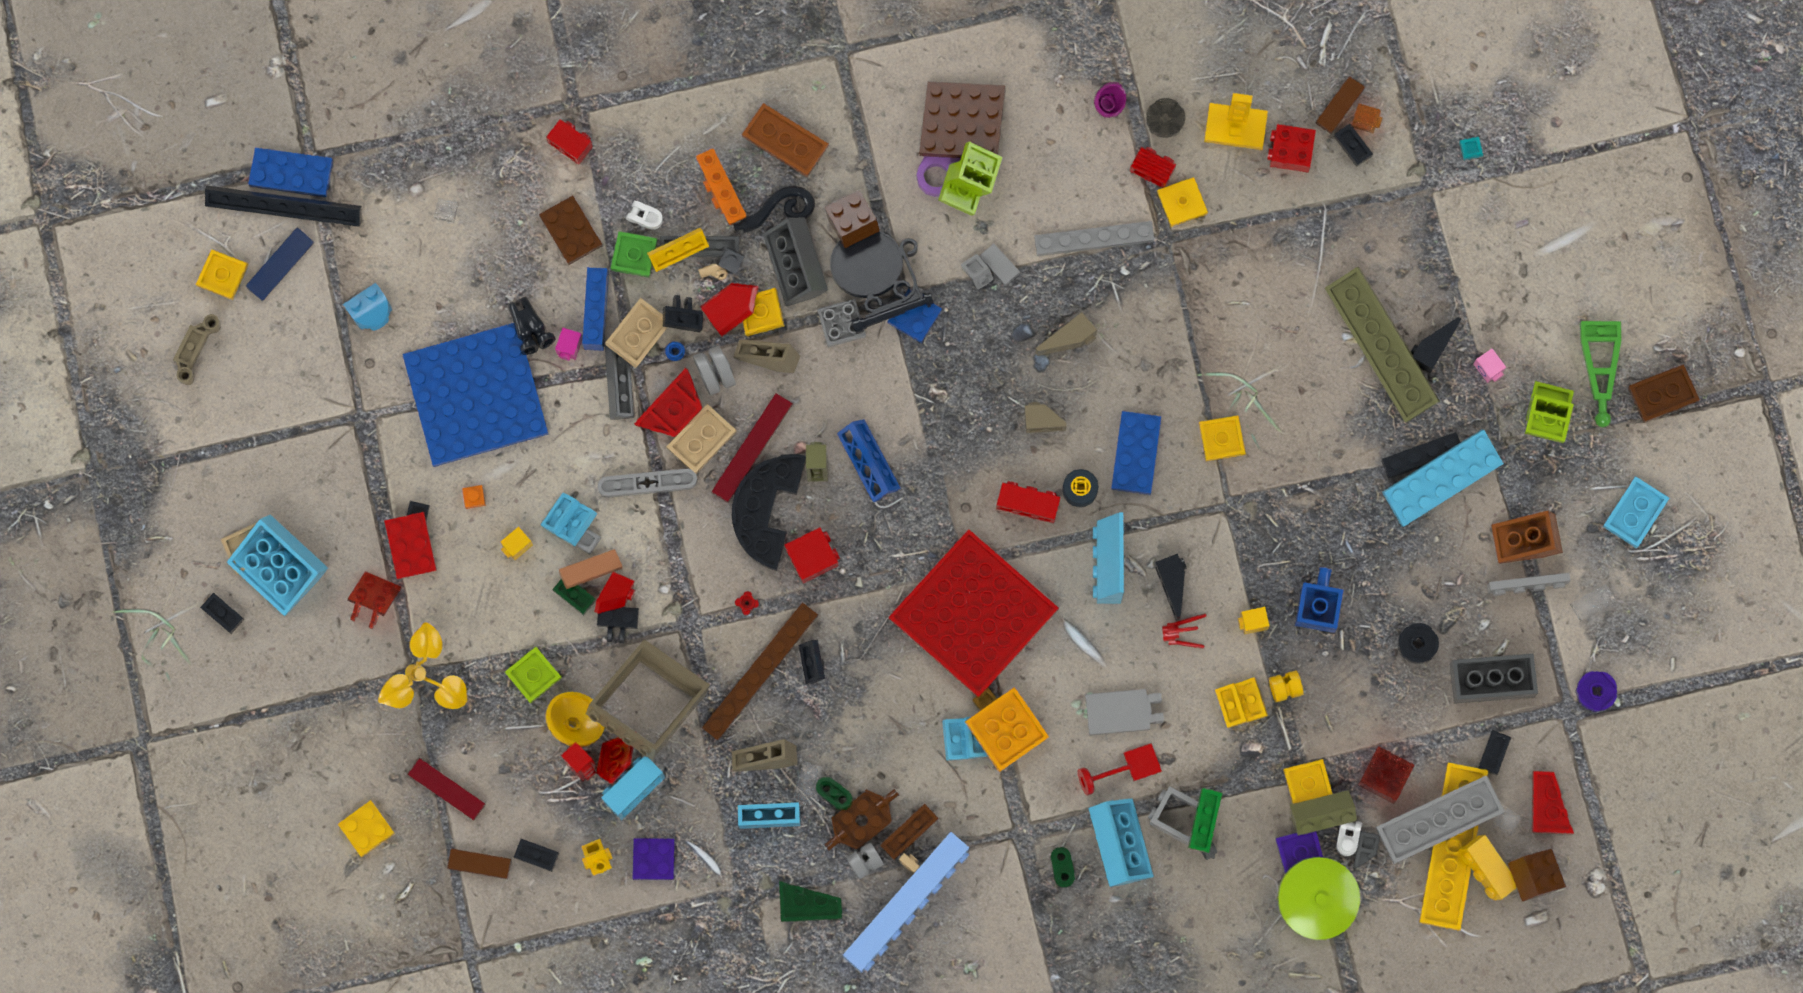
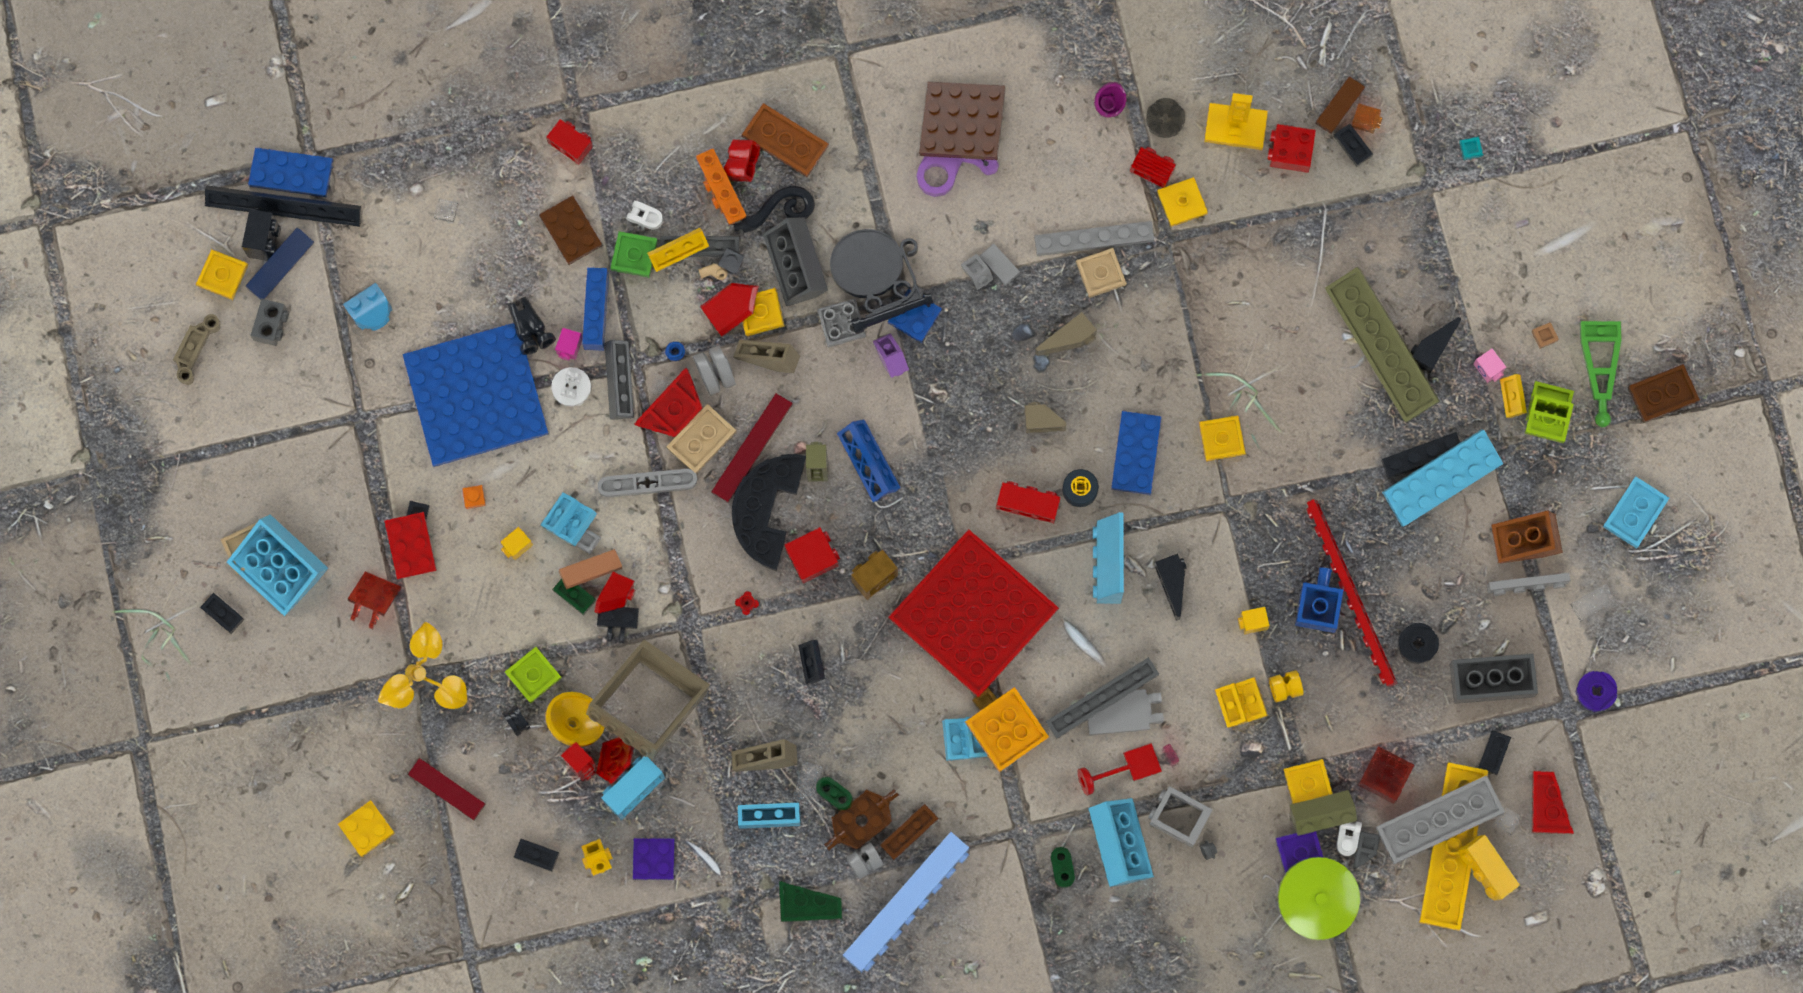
reddish brown tile [447,848,512,880] -> none
tan plate [605,298,668,368] -> none
black hinge [662,295,703,333] -> none
reddish brown plate [702,602,818,741] -> none
brick [824,190,880,248] -> none
tan plate [899,853,920,874] -> none
lime bracket [938,142,1003,216] -> none
red plant [1162,614,1207,649] -> none
green plate [1188,788,1222,853] -> none
reddish brown brick [1508,848,1566,902] -> none
none -> black brick [241,209,281,261]
none -> dark grey brick [250,299,289,346]
none -> black wheel [502,704,531,737]
none -> white plate [551,367,591,406]
none -> red brick [723,139,760,182]
none -> pearl gold brick [851,549,898,600]
none -> medium lavender slope [872,333,909,378]
none -> dark grey plate [1046,657,1159,739]
none -> tan tile [1076,248,1126,298]
none -> clear pink tile [1162,744,1179,767]
none -> red plate [1306,499,1398,687]
none -> yellow plate [1500,374,1527,418]
none -> medium nougat plate [1531,322,1559,349]

